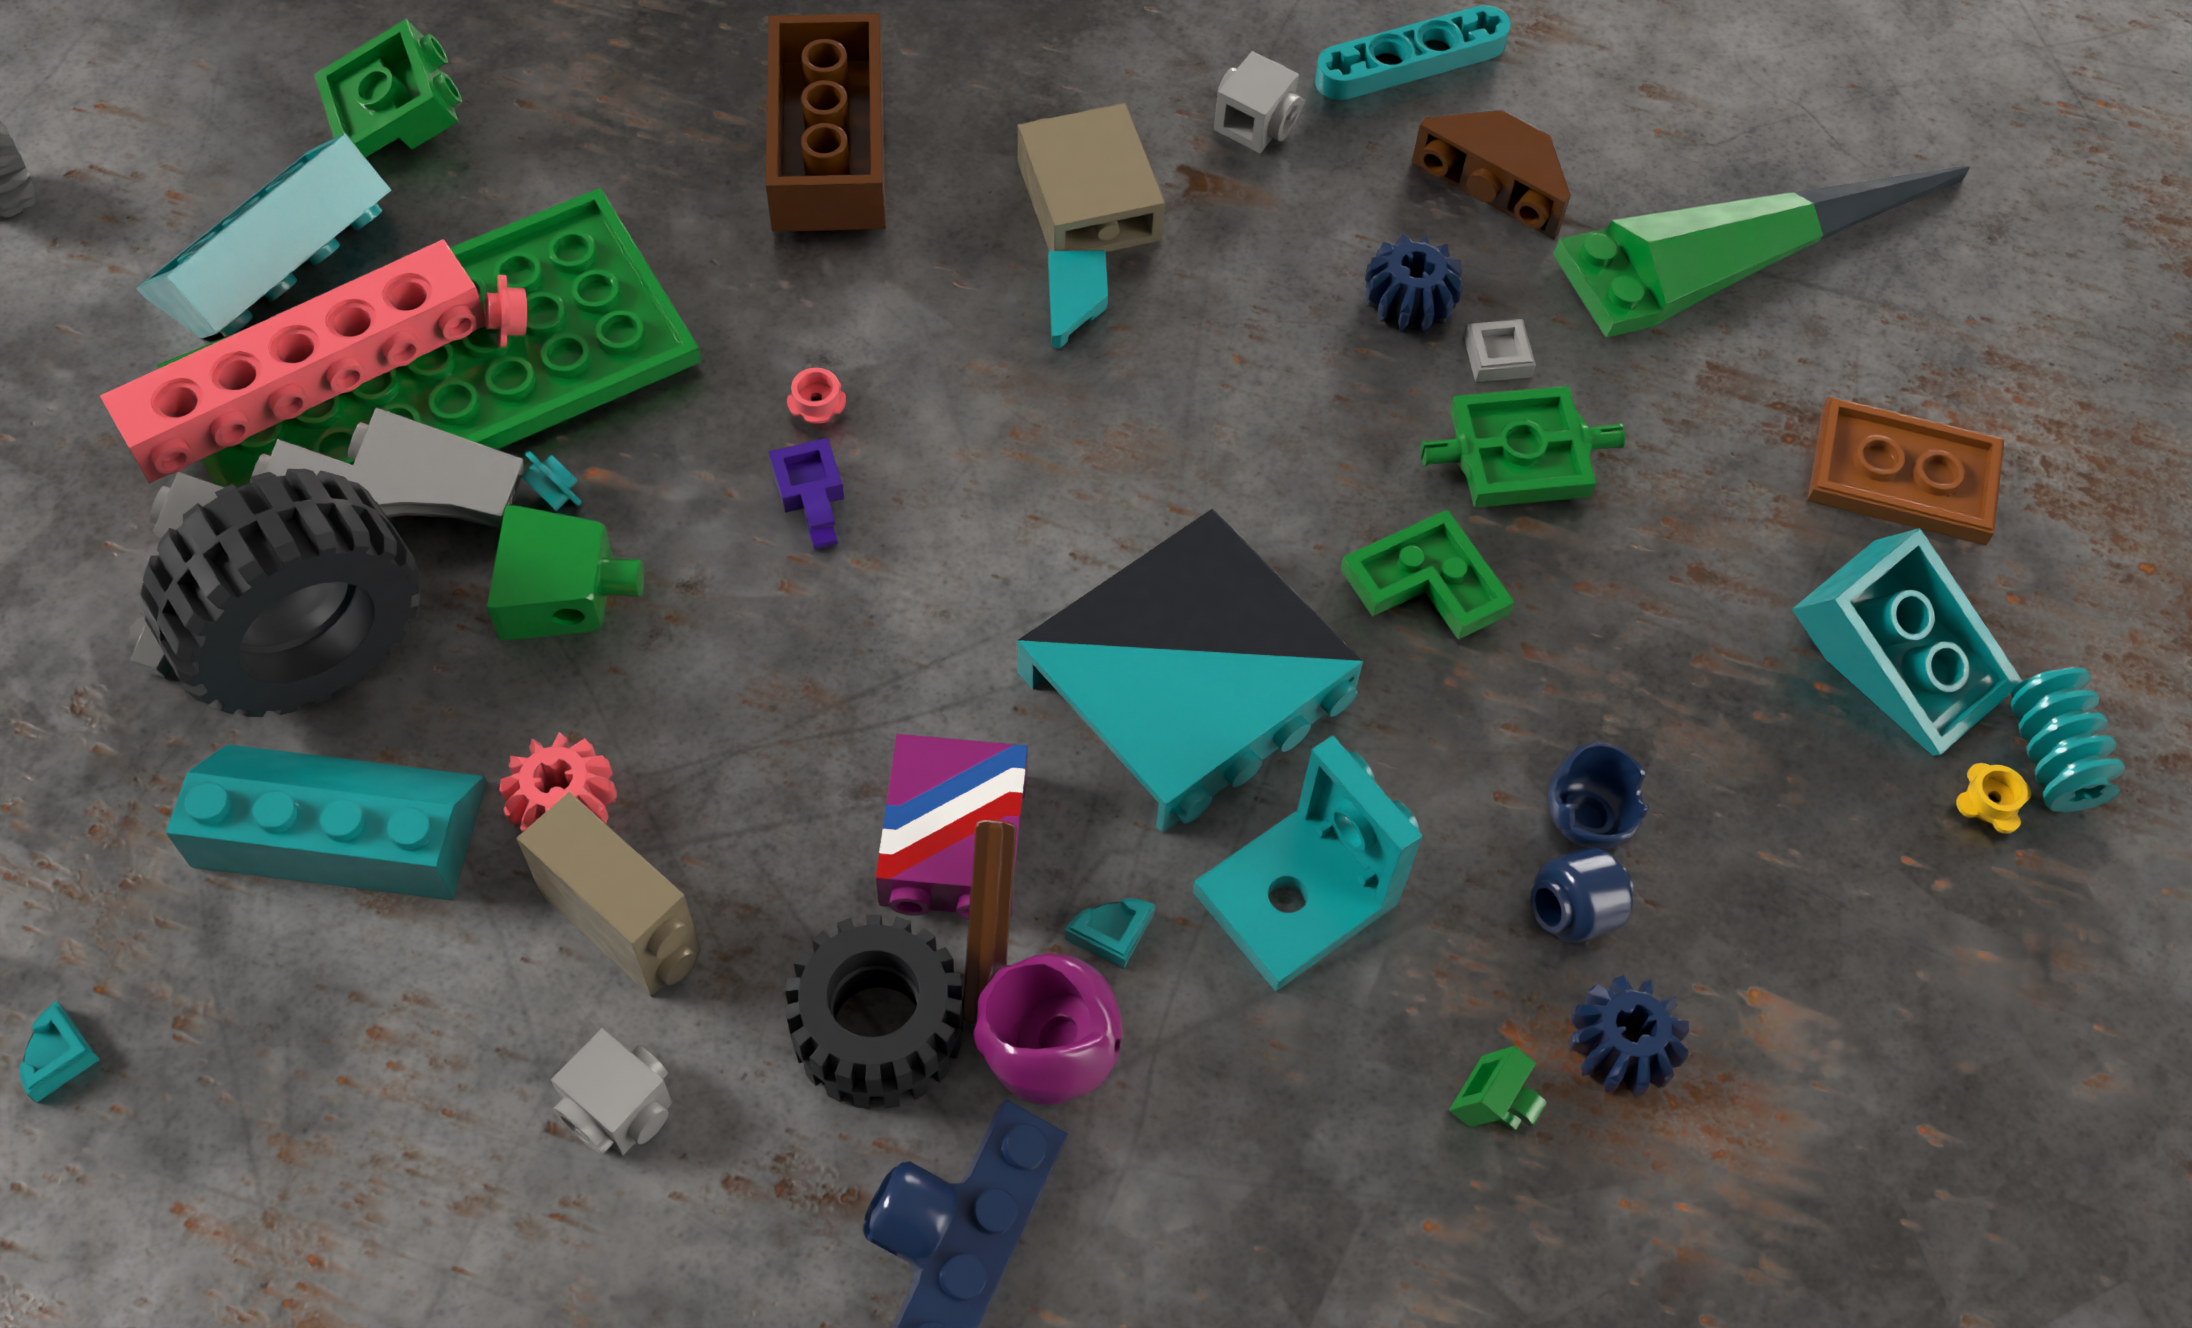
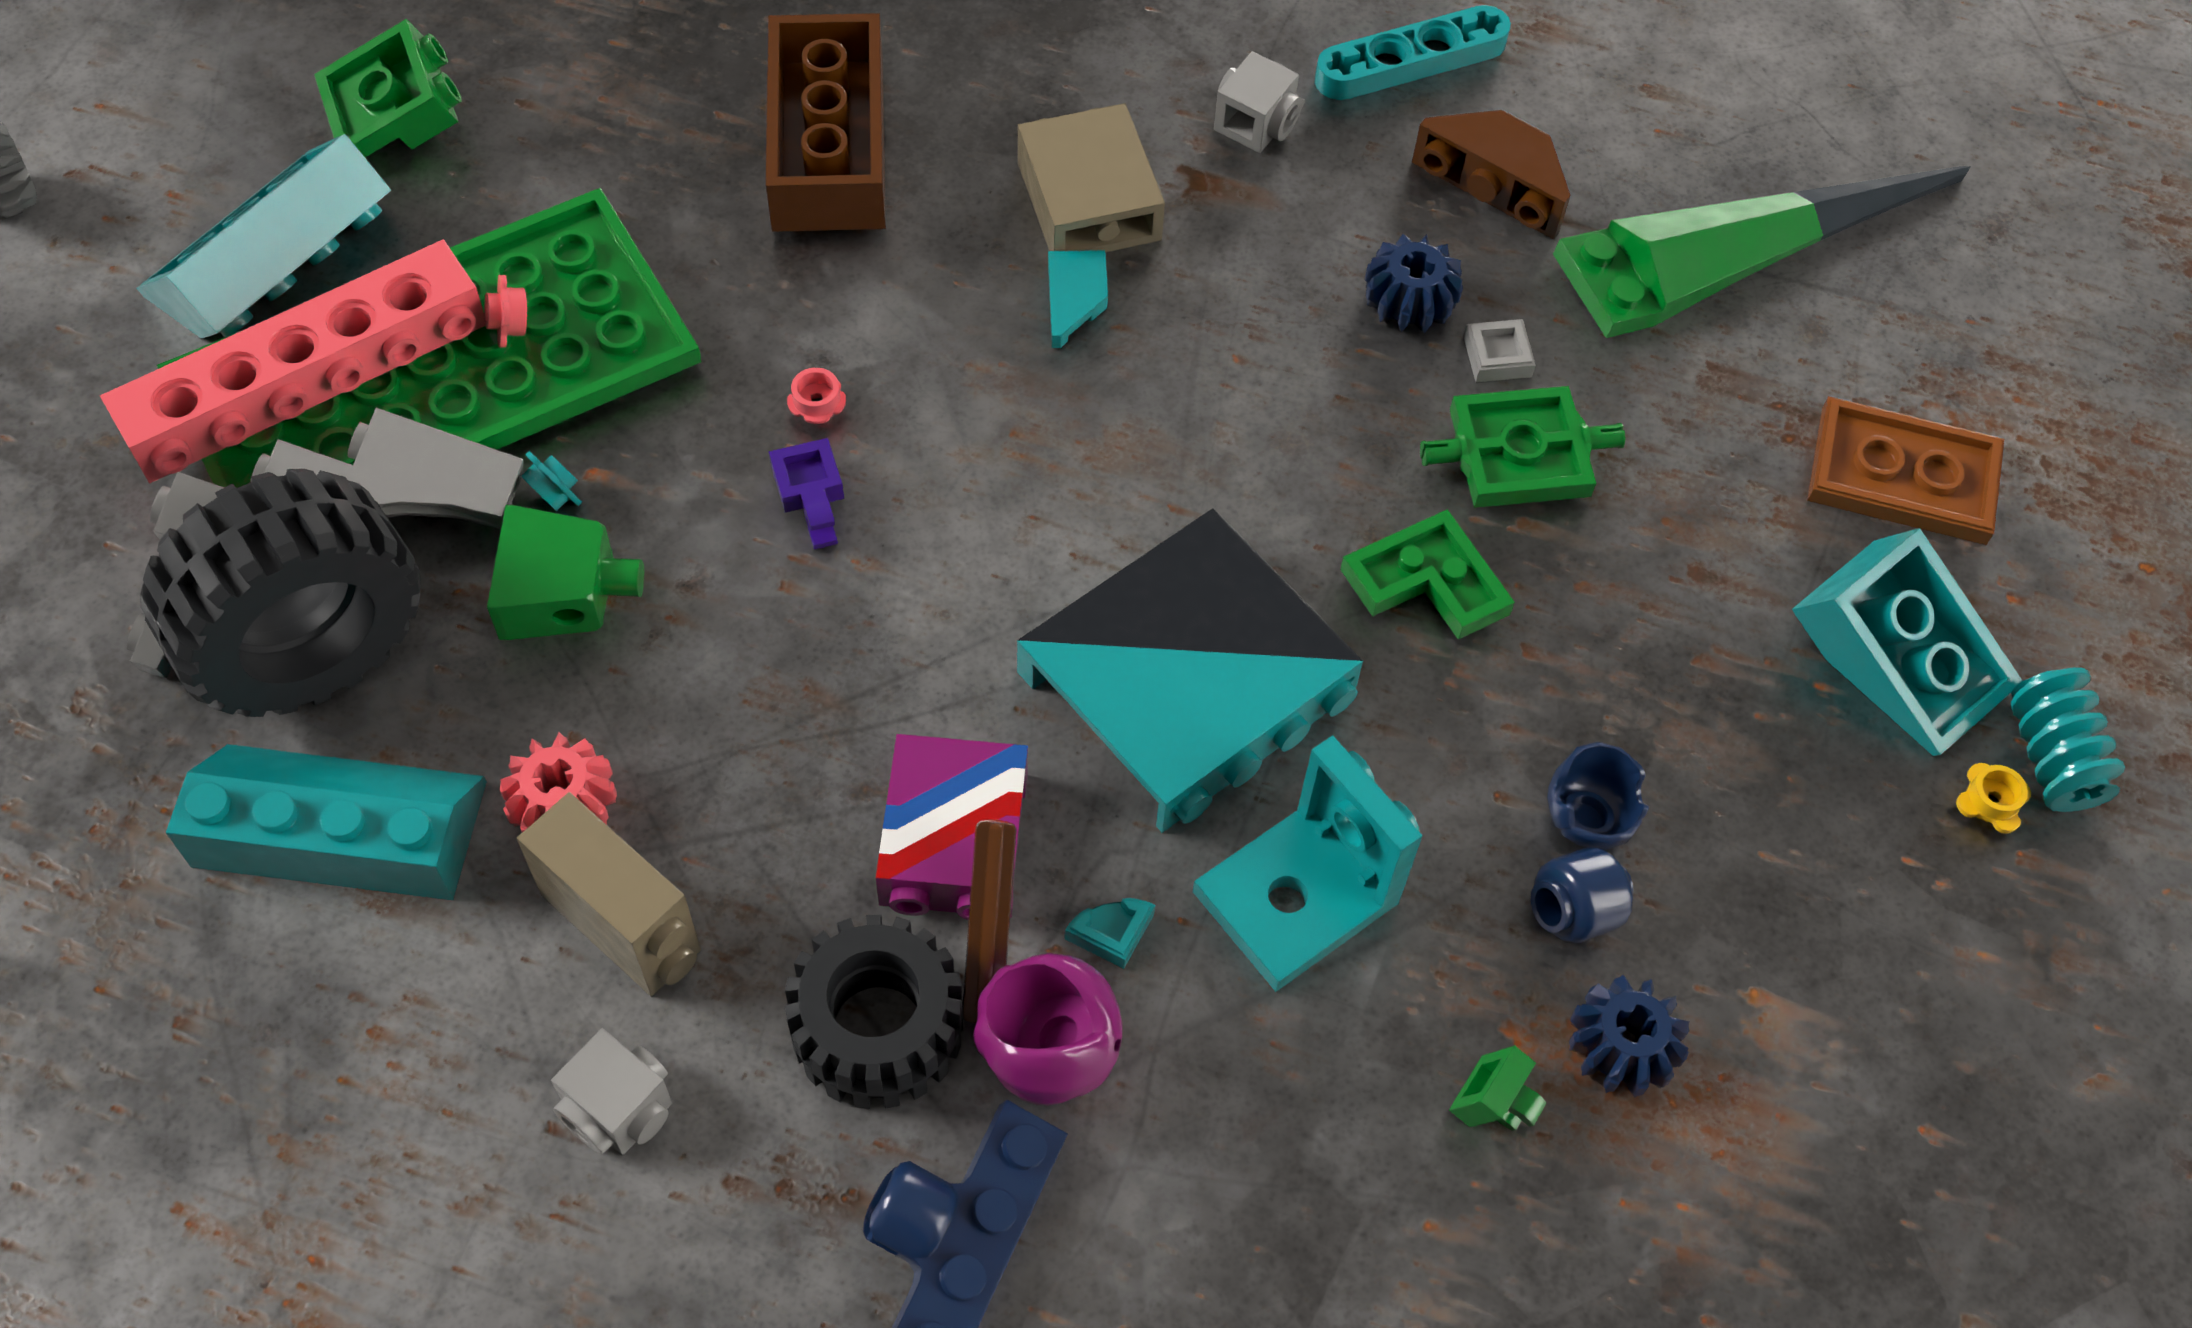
teal tile [19,1001,100,1103] -> none

